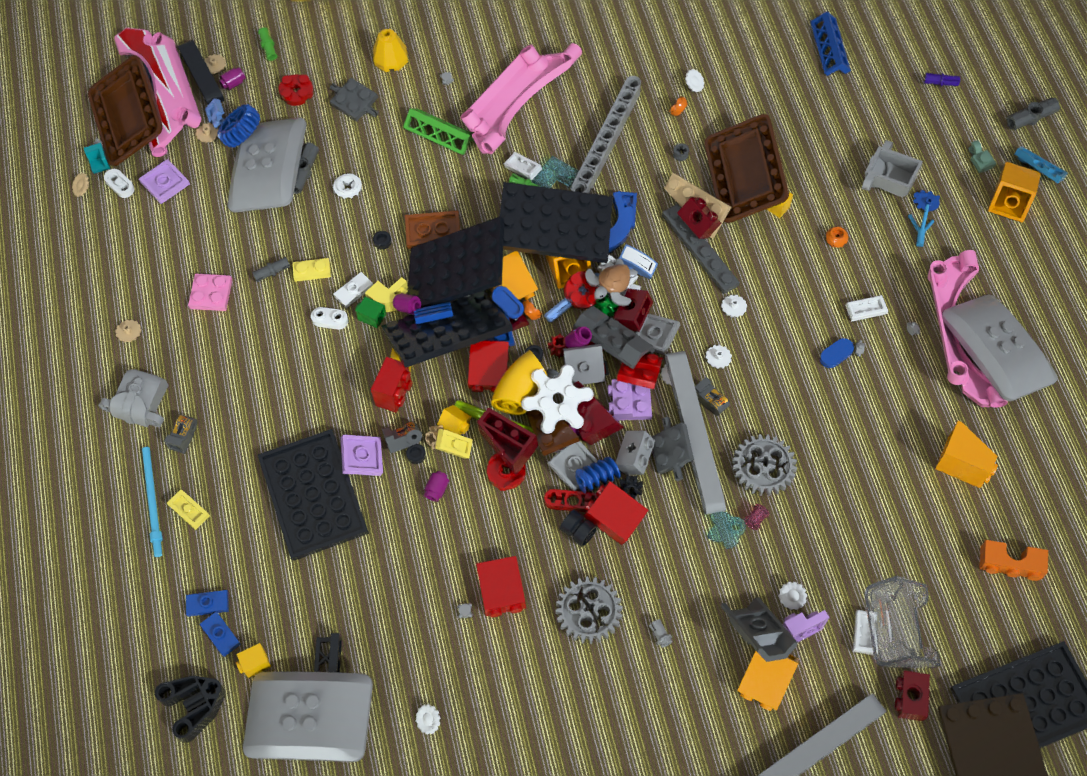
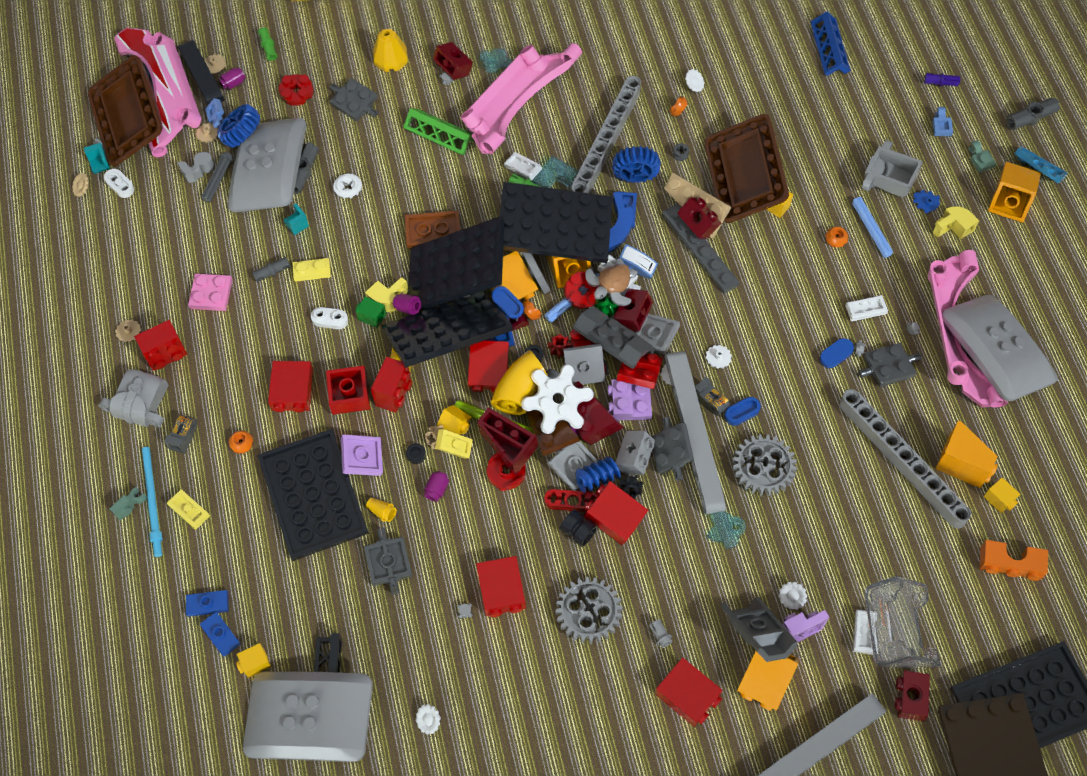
lavender plate [139,159,190,204] -> none
black connector [154,676,226,743] -> none
white plate [333,272,373,308] -> none
black tile [373,231,392,250] -> none
dark grey leg [382,422,422,453] -> none
blue tile [414,302,453,324] -> none
magenta brick [565,327,592,348] -> none
white piece [721,295,747,317] -> none
clear pink bush [744,504,770,530] -> none
dark azure plant [908,204,934,247] -> none
none -> sand green plate [109,487,147,521]
none -> red brick [134,319,188,371]
none -> light grey leg [177,152,214,183]
none -> dark grey axle [201,152,233,202]
none -> orange plate [229,430,254,454]
none -> red brick [268,361,314,413]
none -> teal panel [283,203,309,235]
none -> red brick [326,365,371,415]
none -> dark grey plate [364,528,412,595]
none -> yellow cone [366,498,397,522]
none -> dark red brick [433,42,473,80]
none -> clear light blue plate [480,48,513,73]
none -> light grey plate [522,252,550,294]
none -> blue gear [612,145,660,183]
none -> red brick [655,657,723,728]
none -> blue tile [724,397,761,426]
none -> light grey beam [840,389,971,529]
none -> light blue axle [852,197,893,258]
none -> dark grey plate [858,343,922,387]
none -> medium blue plate [932,107,953,136]
none -> light yellow brick [933,207,979,239]
none -> yellow brick [984,477,1020,514]

